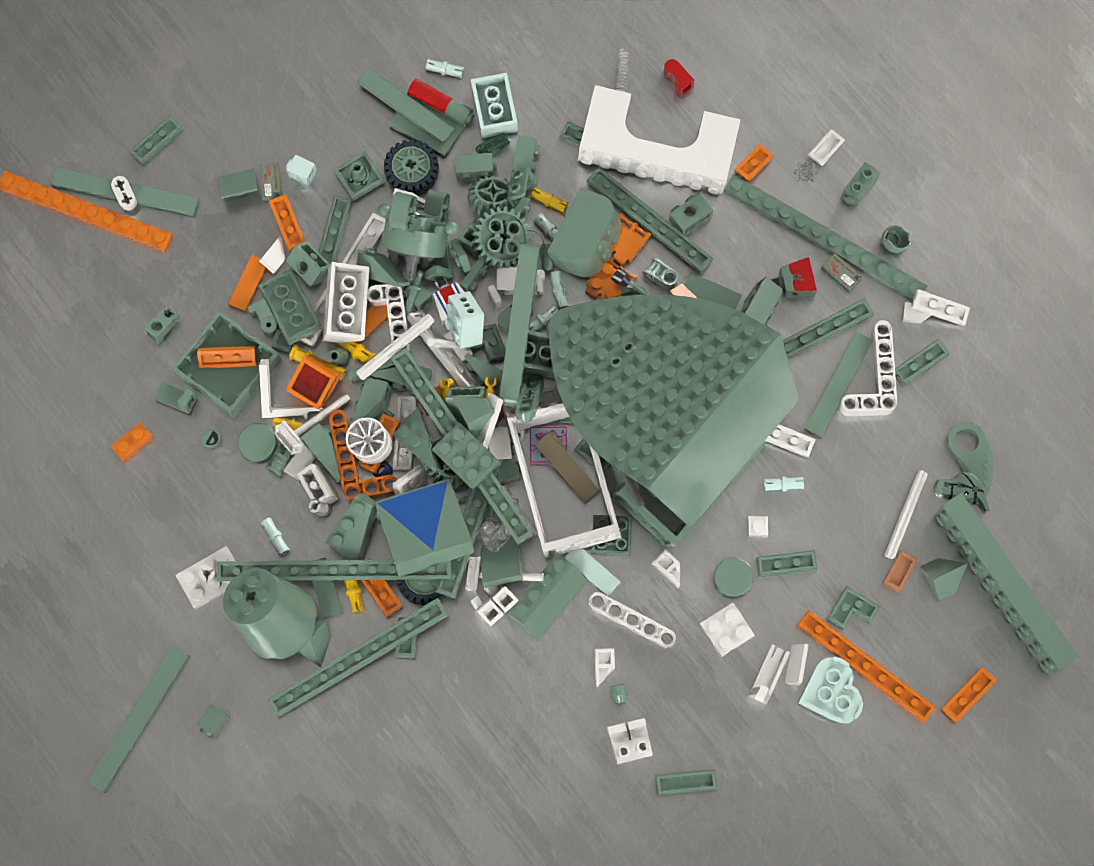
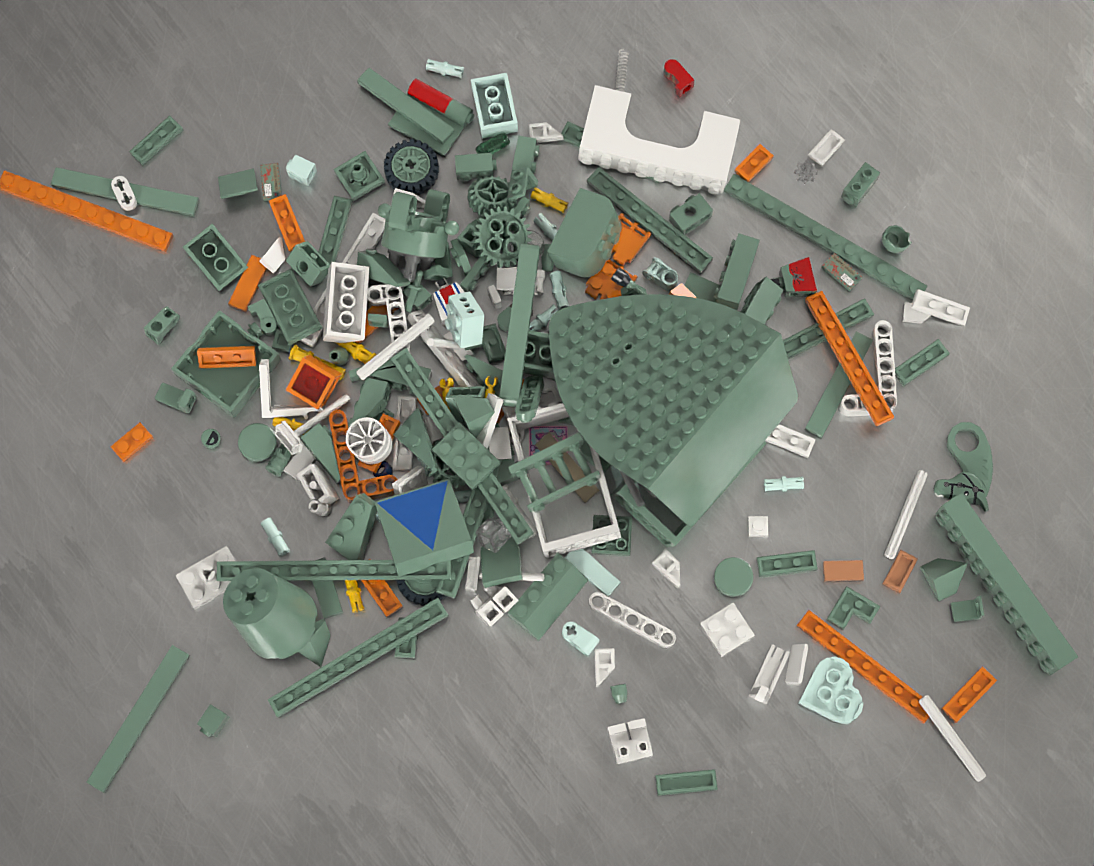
none -> sand green slope [183,224,248,291]
none -> sand green plate [247,322,264,339]
none -> sand green tile [368,313,389,328]
none -> sand green fence [508,433,601,513]
none -> white tile [529,122,564,143]
none -> light aqua piece [562,622,600,656]
none -> sand green brick [714,233,760,310]
none -> orange tile [805,291,894,427]
none -> nougat tile [823,560,864,582]
none -> white axle [919,695,986,782]
none -> sand green bracket [951,596,984,622]

